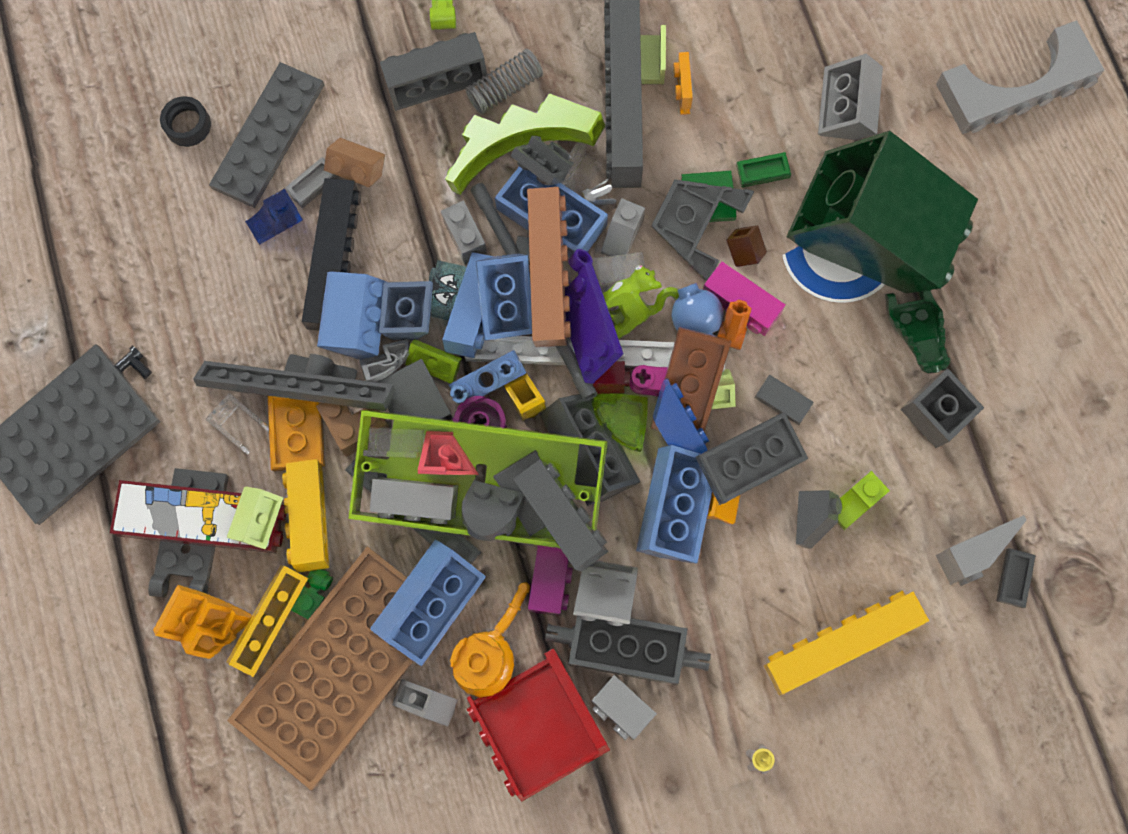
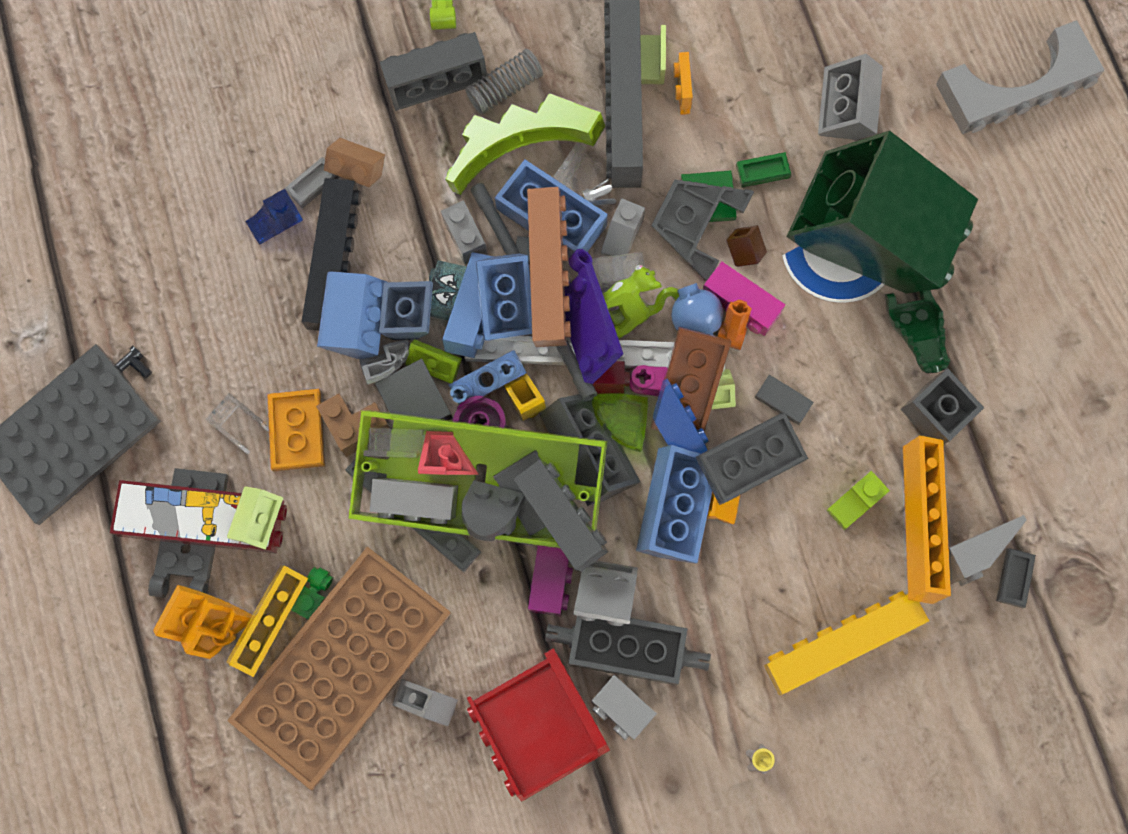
black tyre [160,96,211,147] -> none
dark grey plate [193,361,395,411] -> none
dark grey plate [209,62,325,208] -> none
yellow brick [282,459,330,573] -> none
dark grey piece [284,354,357,380] -> none
medium blue slope [370,539,486,667] -> none
light orange piece [450,582,530,697] -> none
dark grey slope [511,136,574,186] -> none
dark grey slope [796,490,842,549] -> none
none -> light orange brick [903,435,951,604]

